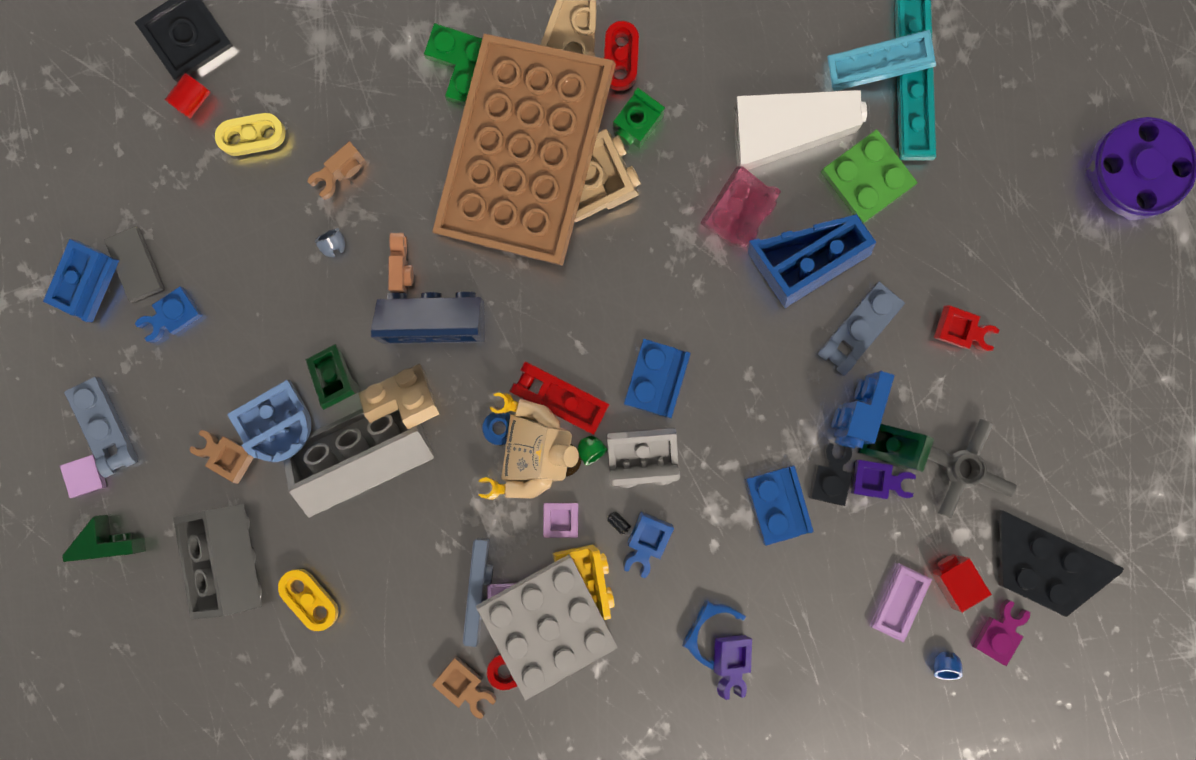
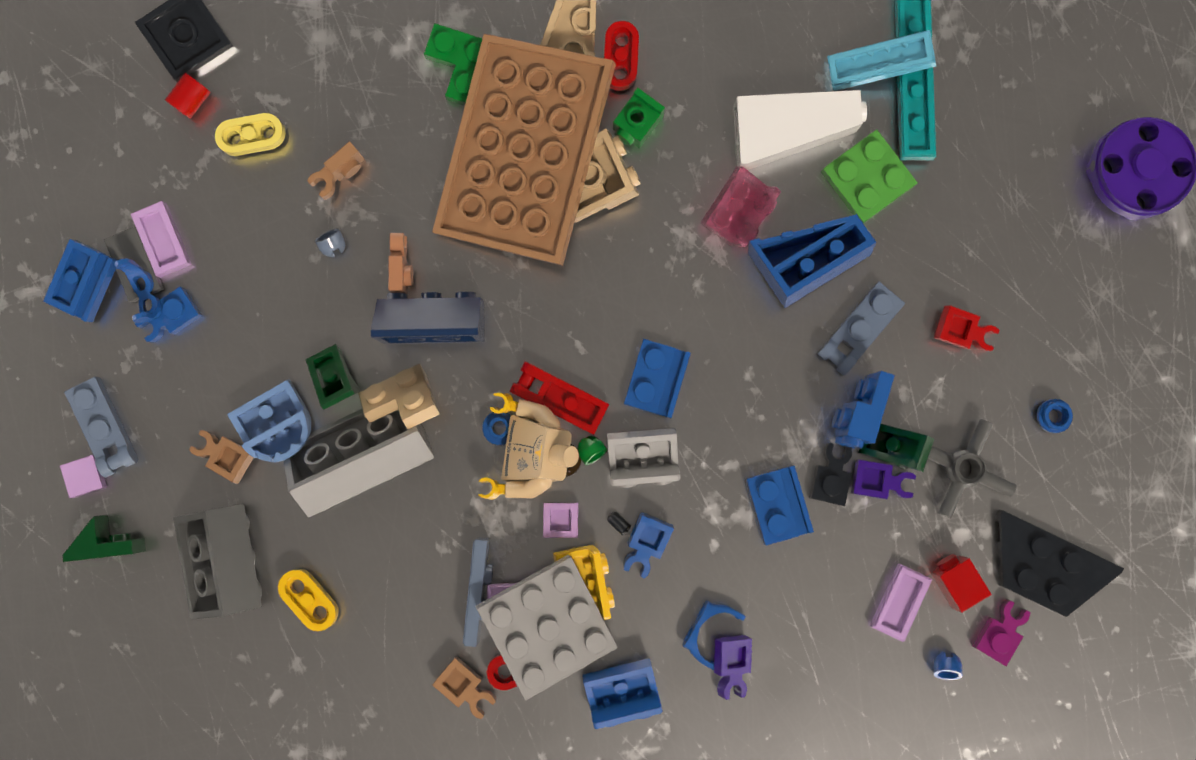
none -> blue cap [114,258,162,323]
none -> lavender tile [131,201,192,278]
none -> blue bracket [582,658,663,729]
none -> blue plate [1037,399,1073,433]

